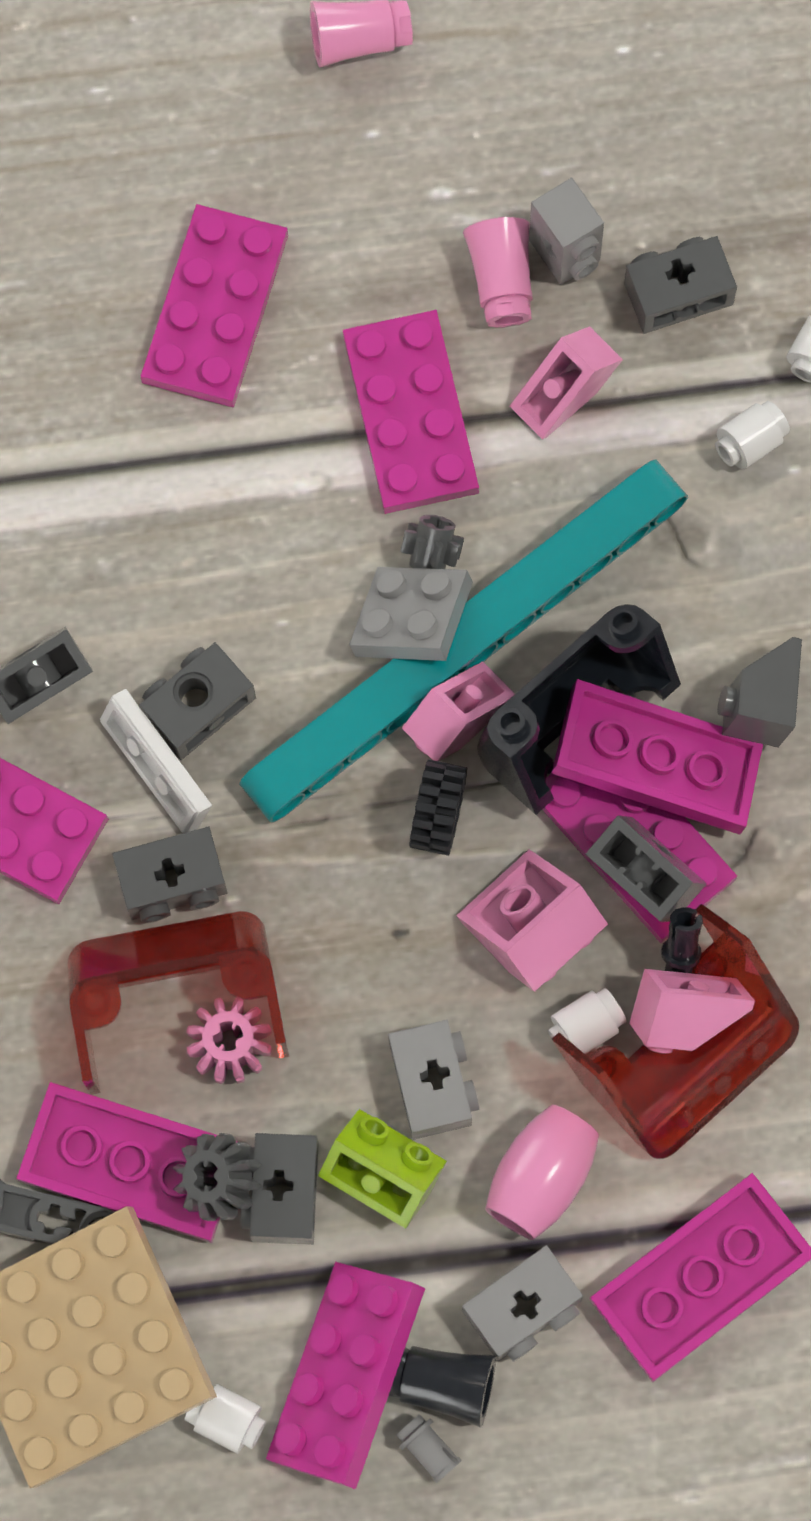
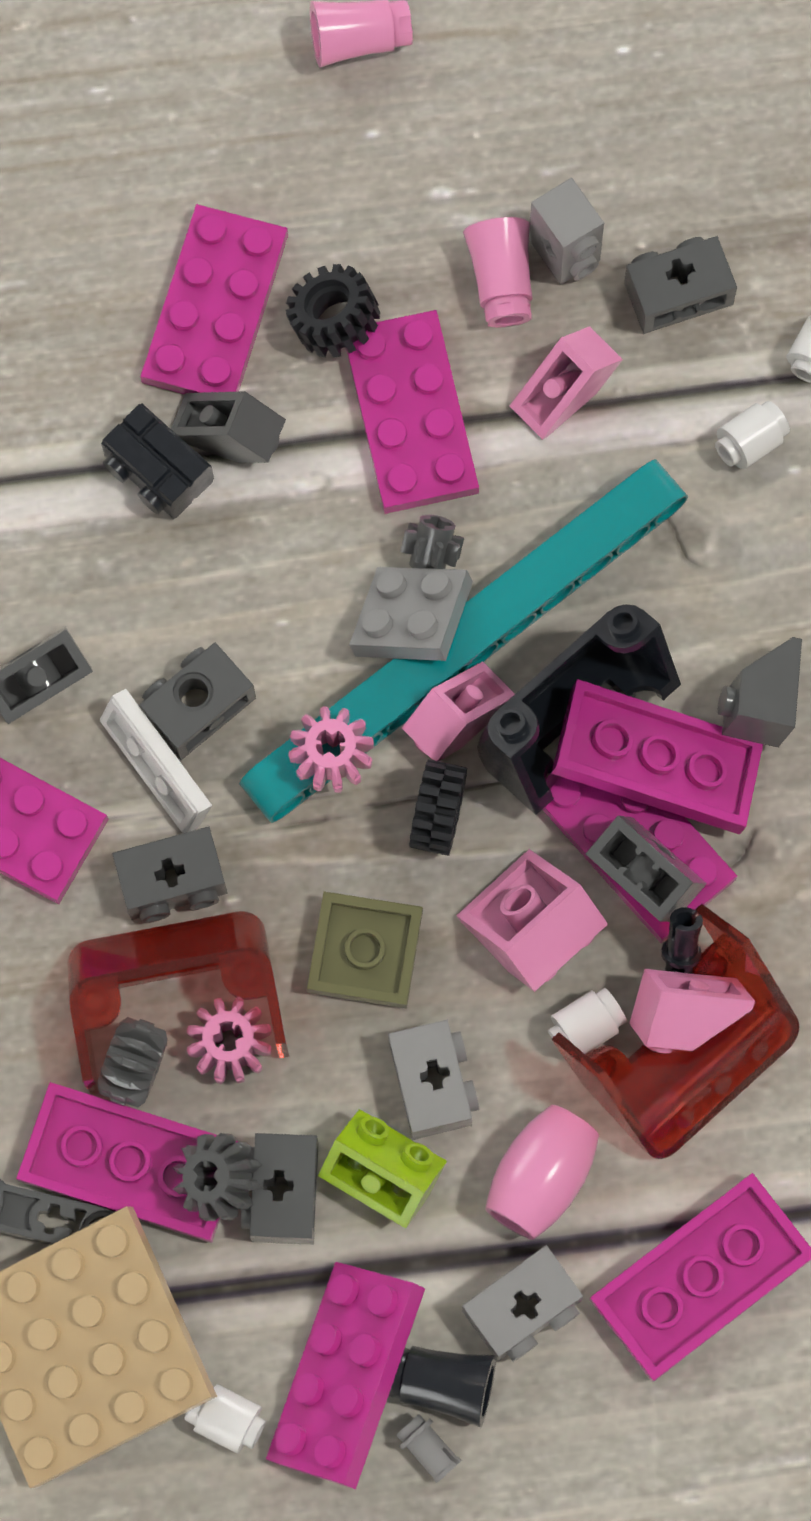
none -> dark grey gear [97,1017,168,1108]
none -> black brick [101,403,214,519]
none -> dark grey slope [171,391,286,463]
none -> black tyre [286,264,380,358]
none -> bright pink gear [288,706,374,793]
none -> olive plate [307,891,423,1009]

